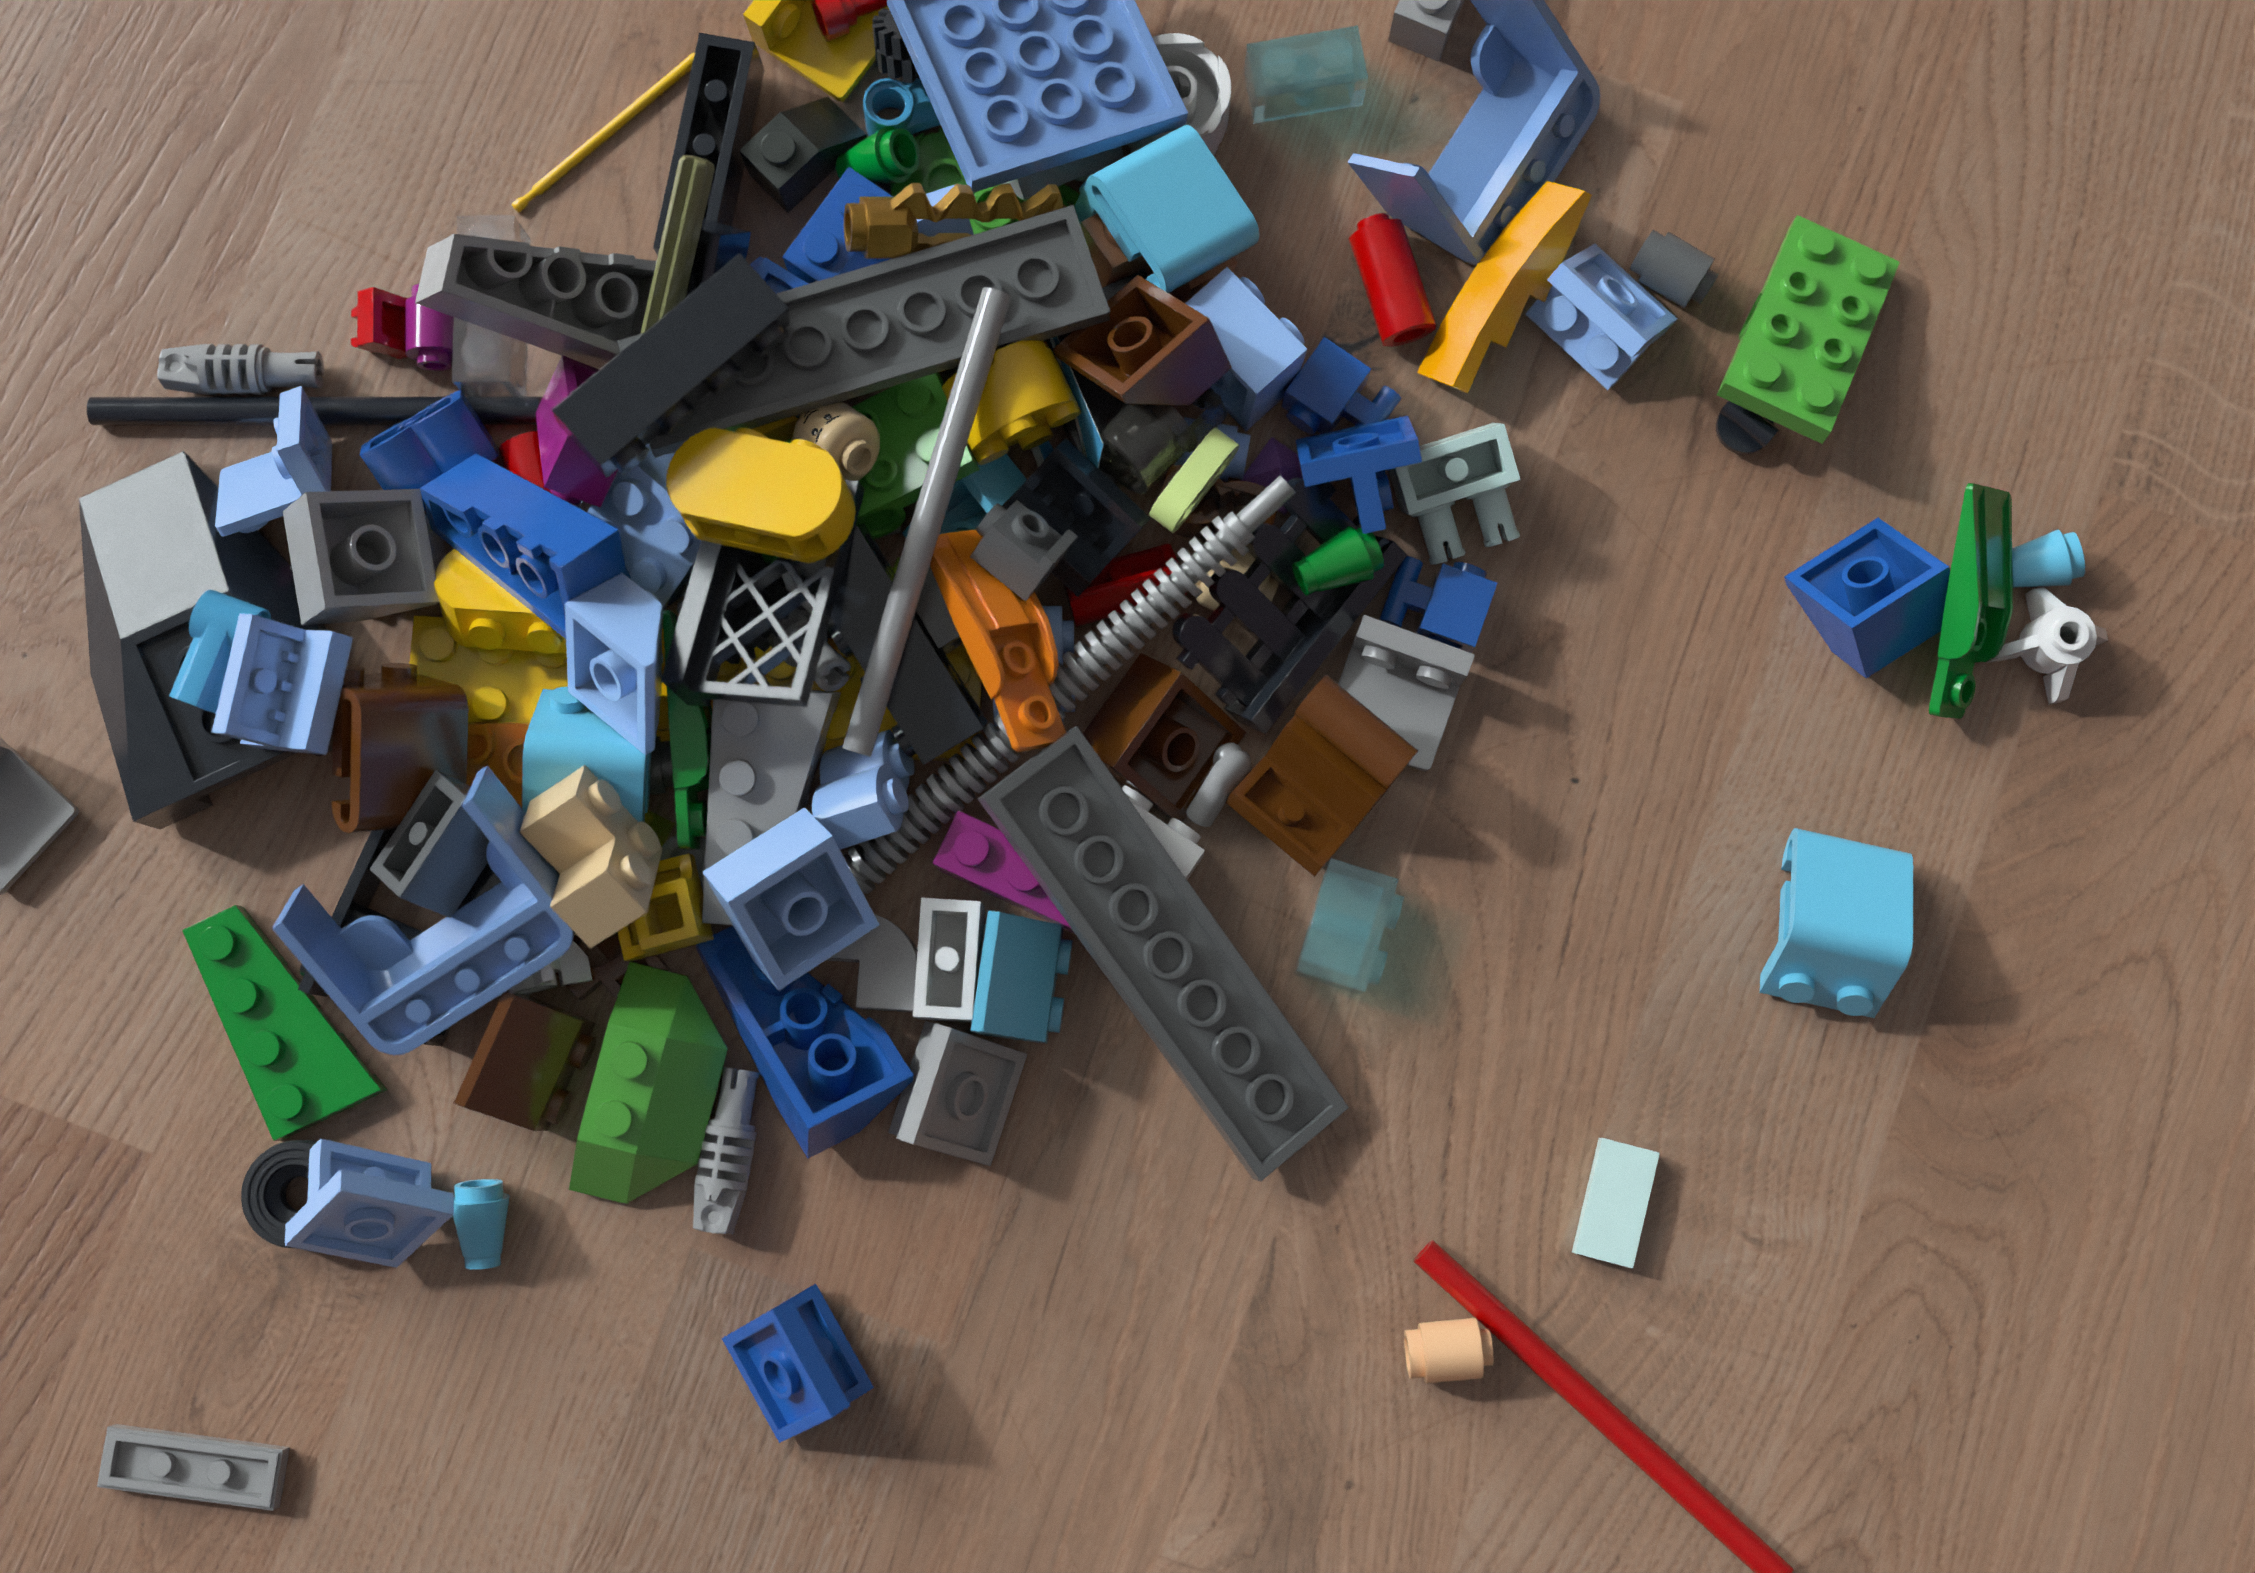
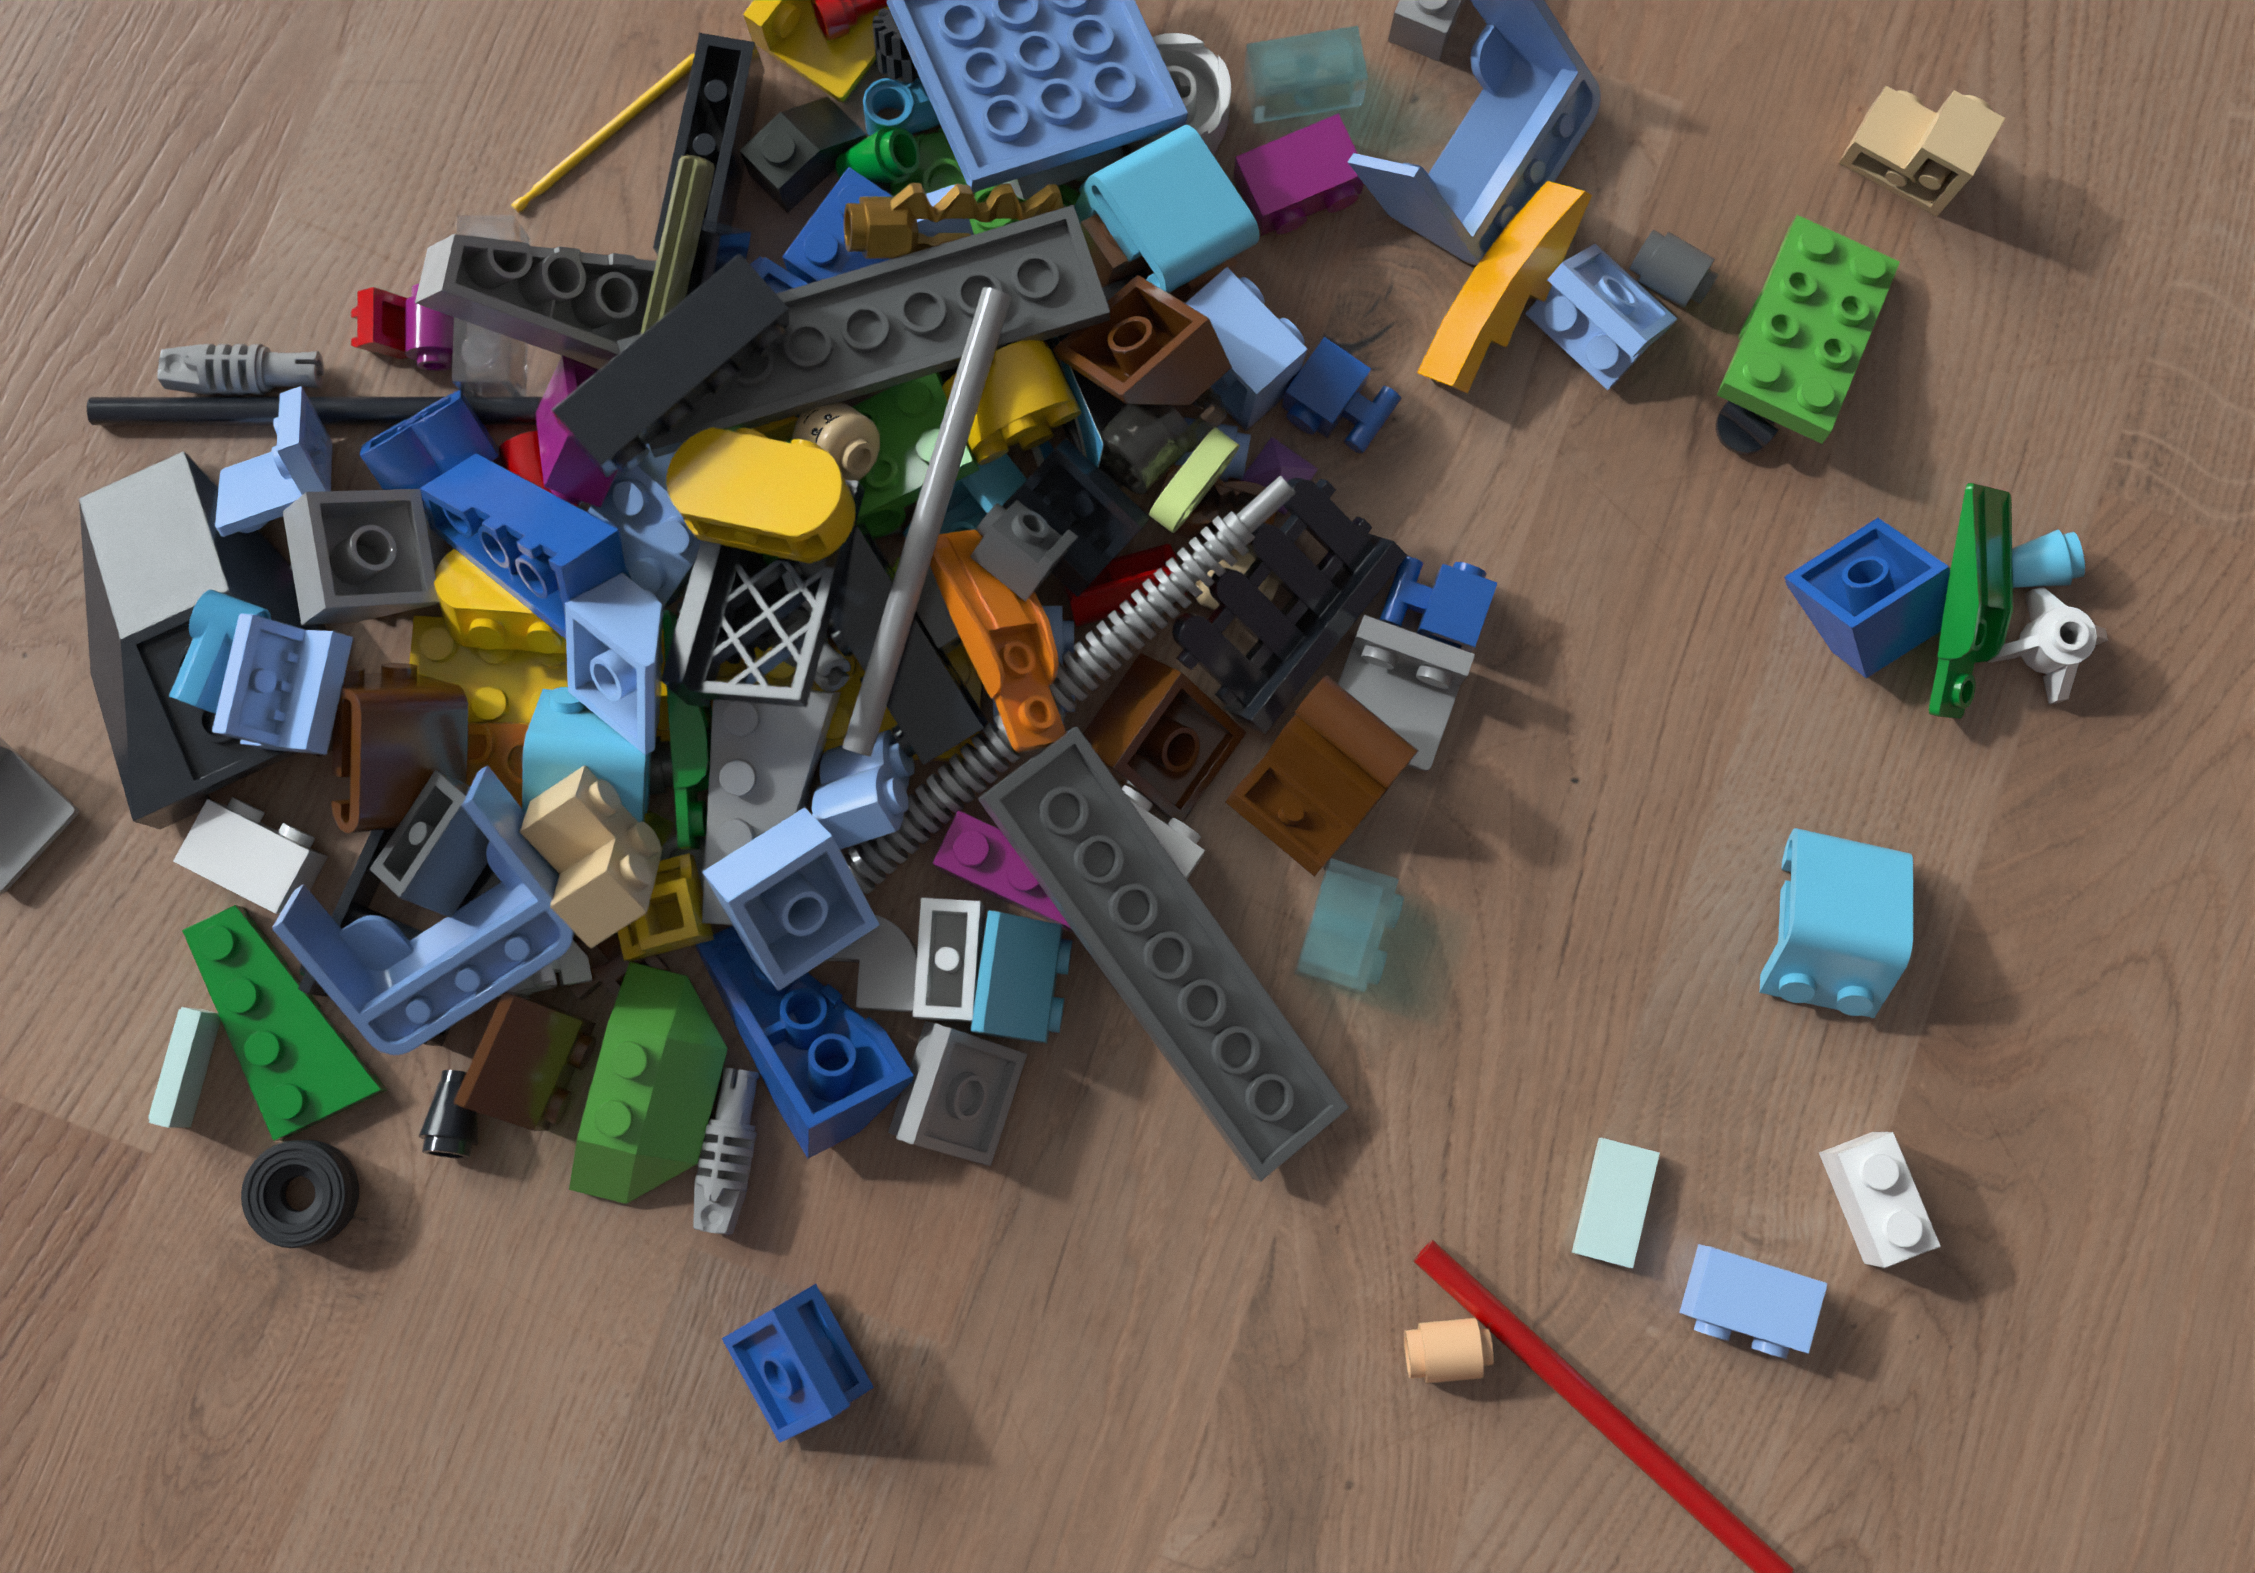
light grey tile [97,1424,290,1510] -> none
light blue bracket [285,1139,454,1268] -> none
medium azure cone [453,1179,510,1270] -> none
light grey arm [1186,743,1252,827] -> none
green cone [1292,526,1384,596] -> none
blue bracket [1296,416,1422,534] -> none
red brick [1349,213,1437,347] -> none
light aqua brick [1388,423,1521,565] -> none
none -> light aqua tile [148,1007,221,1128]
none -> white brick [173,797,328,914]
none -> black cone [418,1070,478,1159]
none -> magenta brick [1233,113,1364,236]
none -> light blue brick [1679,1244,1827,1359]
none -> white brick [1819,1132,1940,1268]
none -> tan brick [1839,86,2005,217]

